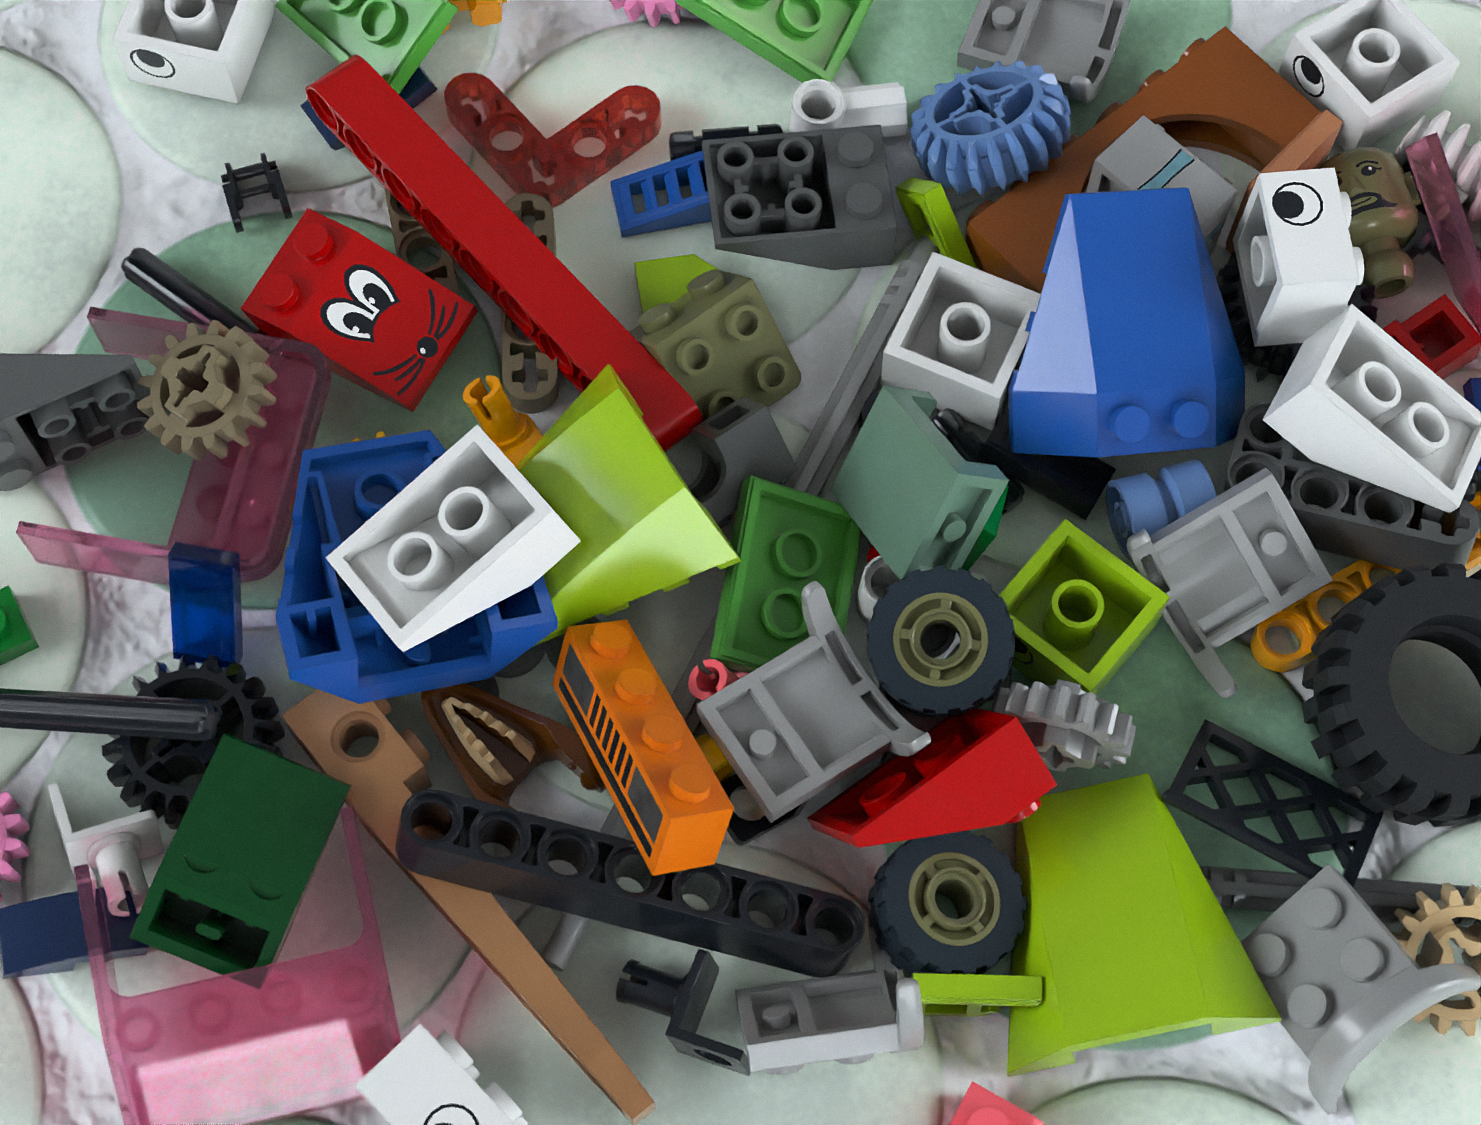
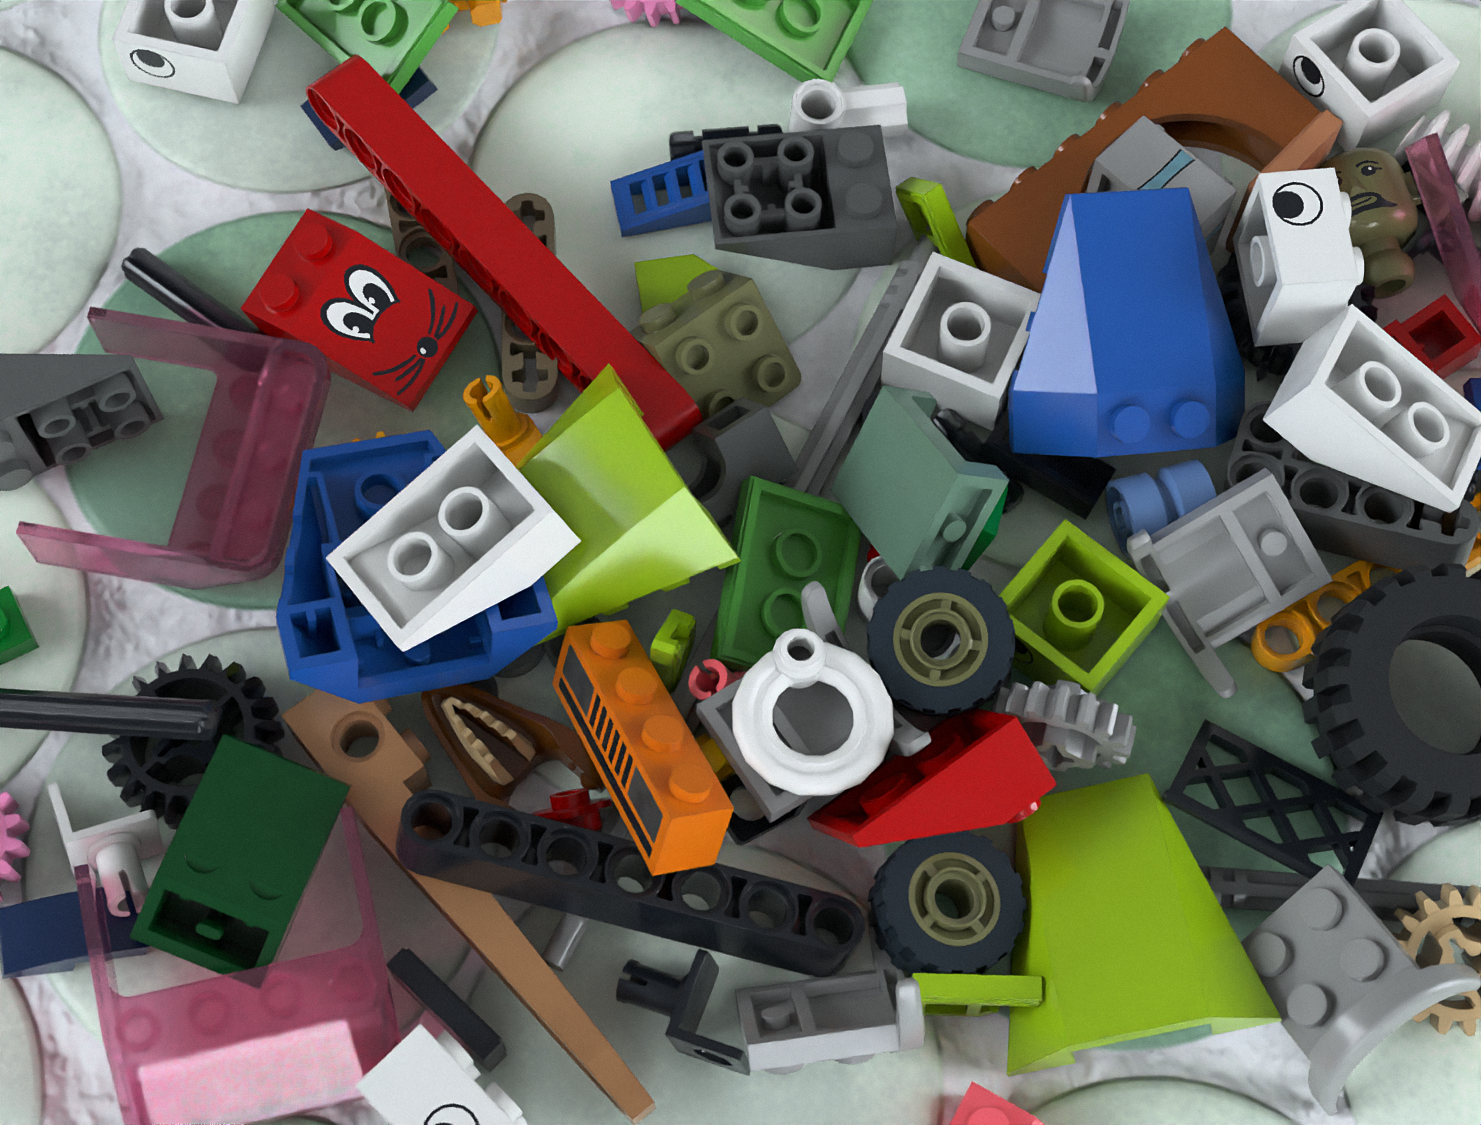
dark tan gear [137,320,277,461] -> none
clear blue tile [168,542,243,668] -> none
black piece [221,152,293,233] -> none
clear red beam [444,72,661,209] -> none
medium blue gear [910,60,1071,195] -> none
none -> black tile [386,948,507,1073]
none -> red plate [532,788,612,831]
none -> lime tile [650,609,697,695]
none -> white piece [732,629,894,796]

